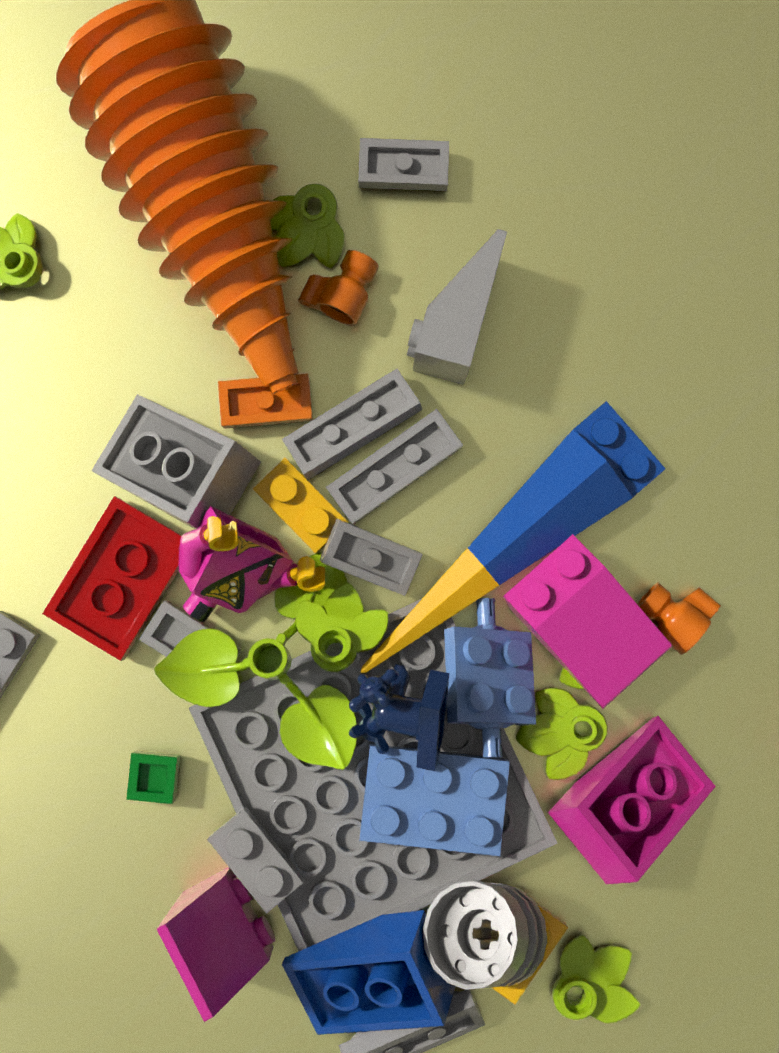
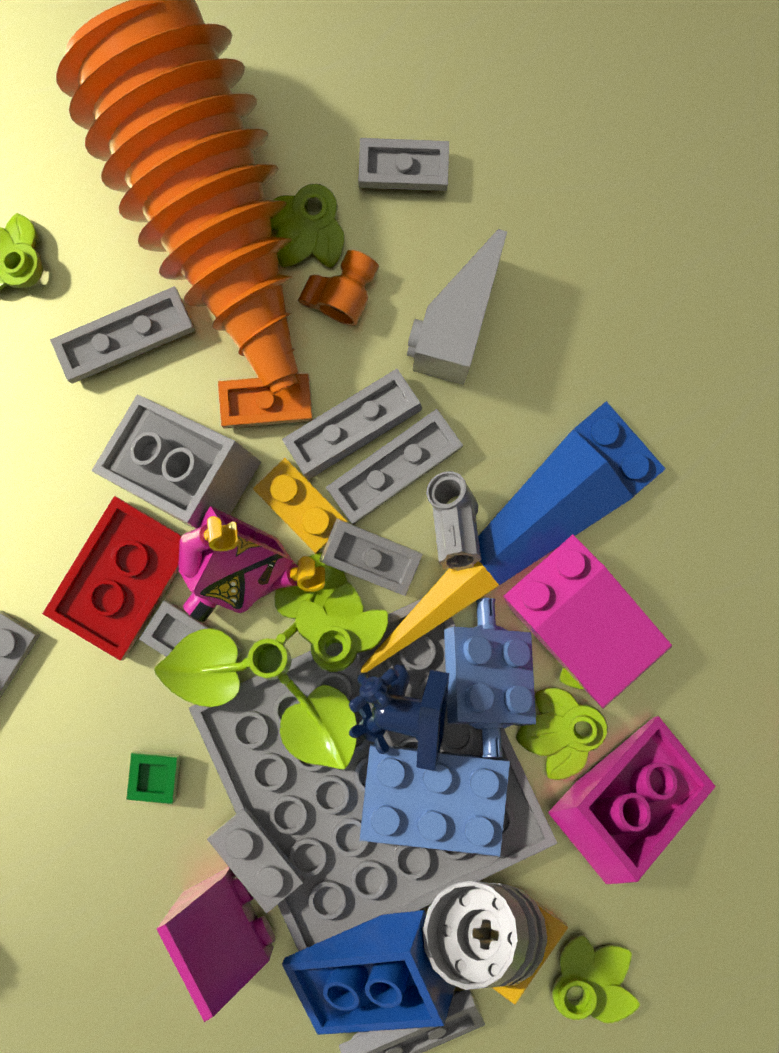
orange piece [637,582,721,655] -> none
none -> light grey plate [50,286,195,384]
none -> light grey piece [426,471,481,570]

